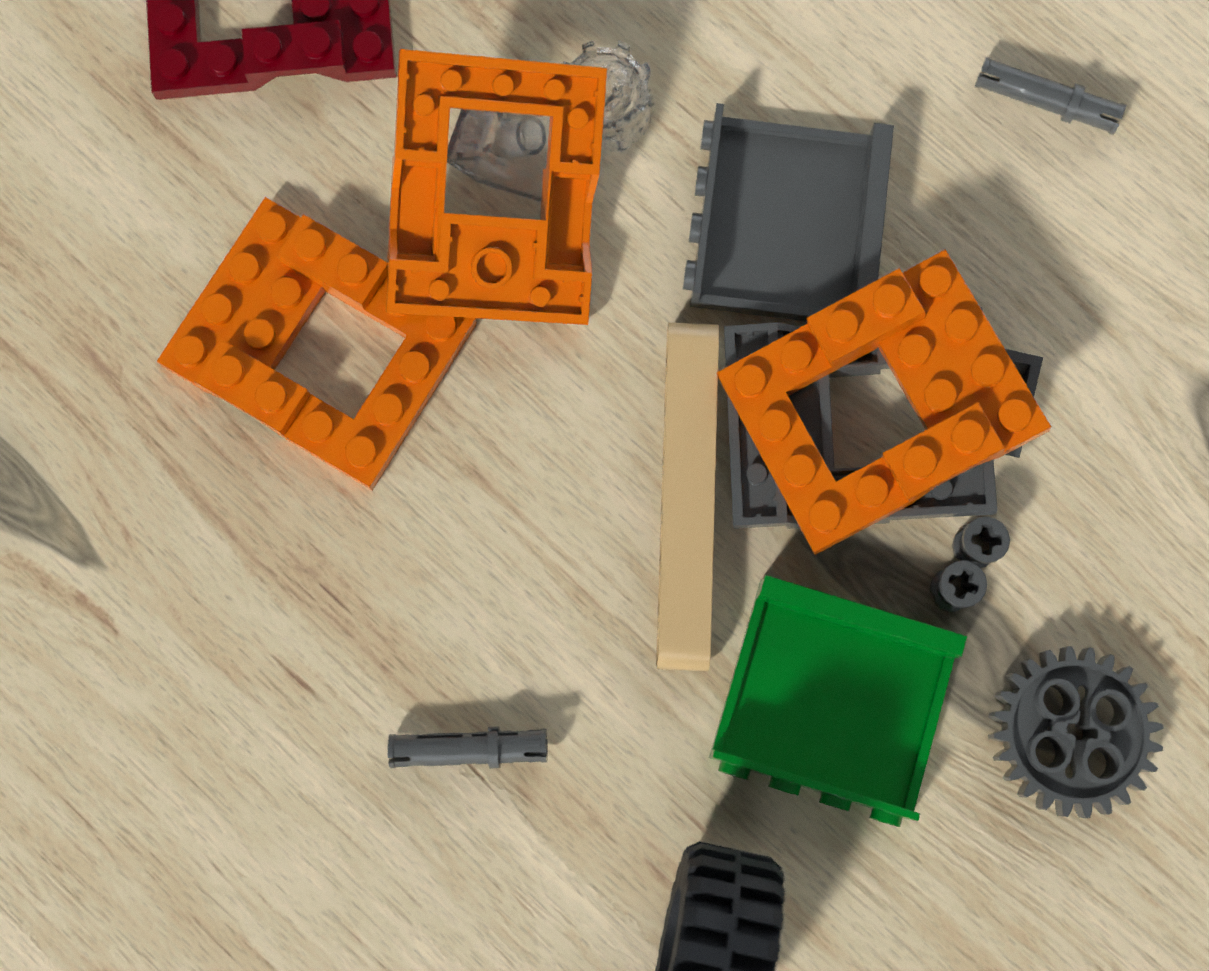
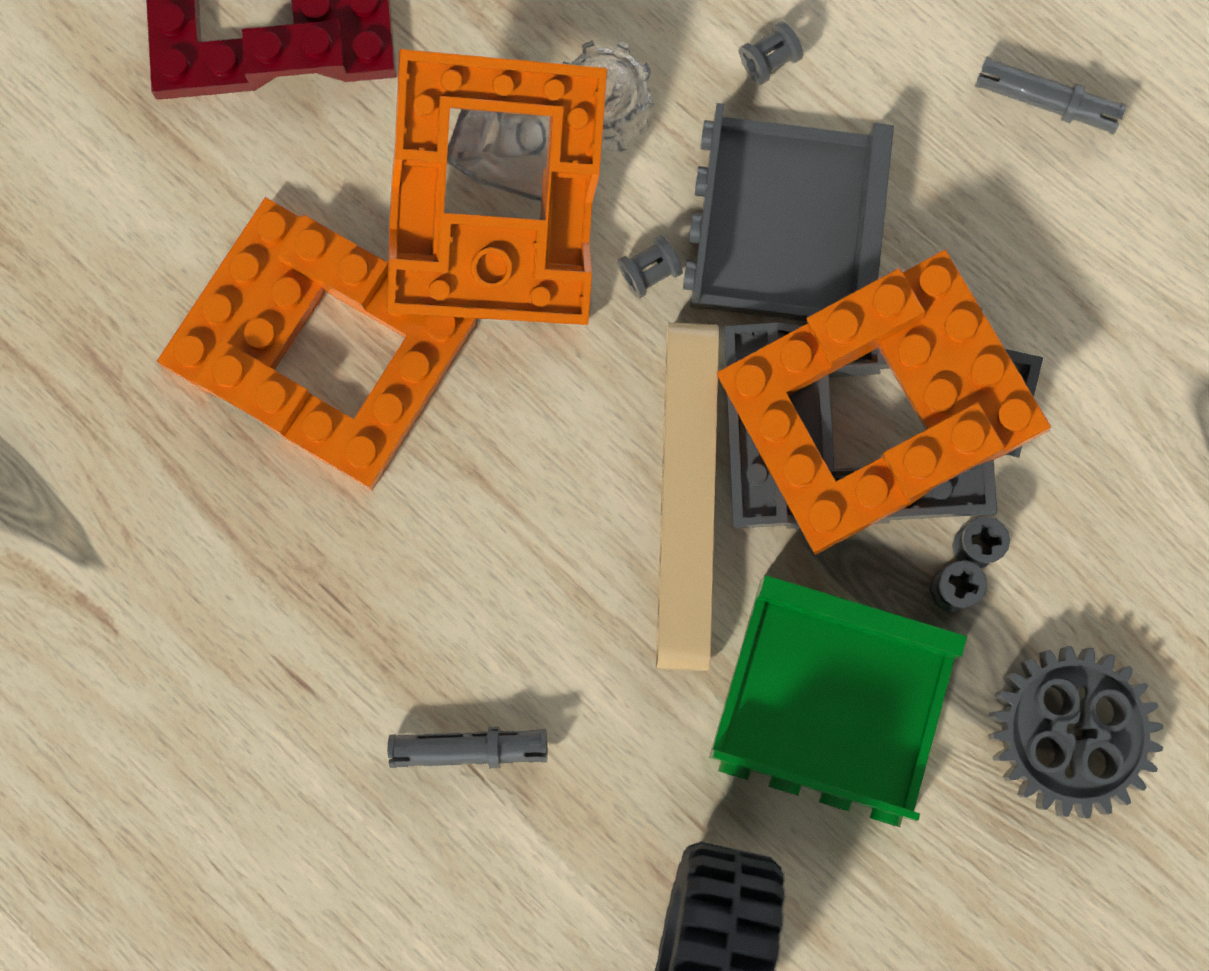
none -> dark grey bush [617,235,683,298]
none -> dark grey bush [738,21,803,85]

